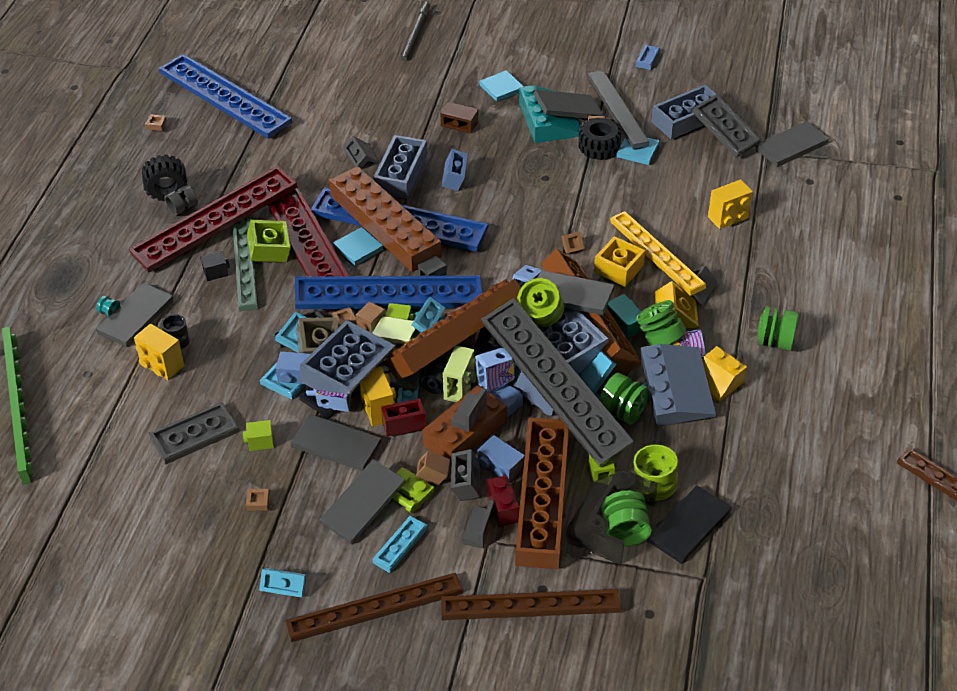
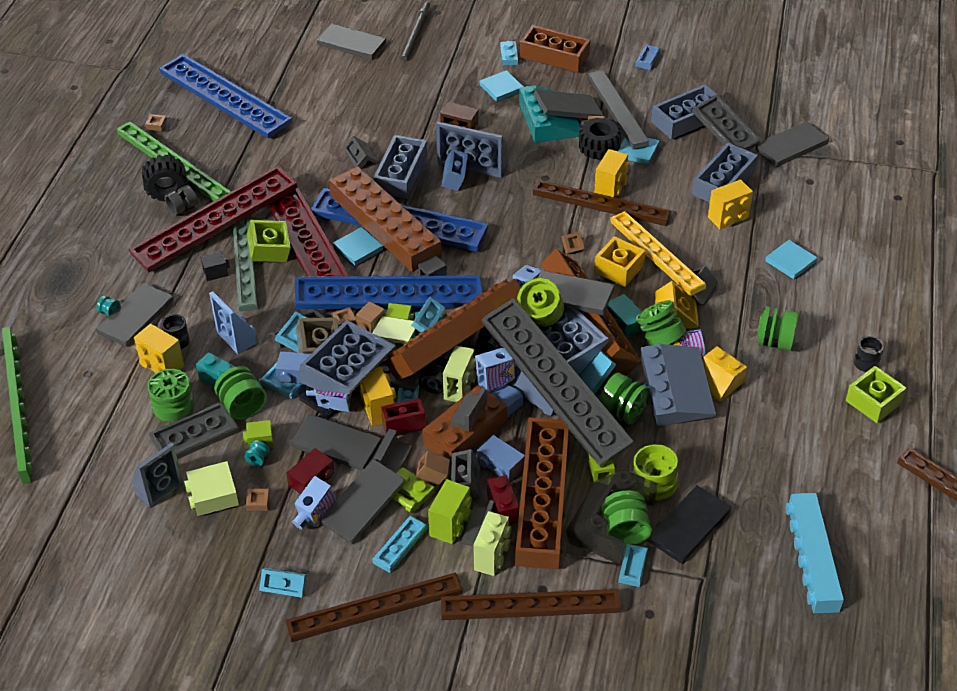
none -> bright green plate [117,122,231,201]
none -> sand blue slope [132,443,183,508]
none -> bright green wheel [147,369,194,422]
none -> yellowish green brick [184,461,239,516]
none -> teal brick [196,352,236,388]
none -> light blue slope [209,291,257,354]
none -> bright green wheel [214,366,267,420]
none -> teal wheel [244,441,270,466]
none -> dark red brick [286,448,335,494]
none -> light blue torso [292,476,336,530]
none -> tile [317,24,386,60]
none -> dark grey panel [373,429,412,473]
none -> lime brick [428,479,472,545]
none -> sand blue slope [436,122,508,178]
none -> yellowish green brick [474,511,511,576]
none -> medium azure plate [500,41,518,66]
none -> dark orange brick [520,25,590,72]
none -> reddish brown tile [533,180,671,226]
none -> yellow brick [594,149,629,198]
none -> medium azure tile [618,544,648,587]
none -> sand blue brick [692,143,758,203]
none -> medium azure tile [765,240,818,279]
none -> medium azure brick [786,493,844,614]
none -> lime brick [846,366,907,423]
none -> black wheel [854,336,884,372]

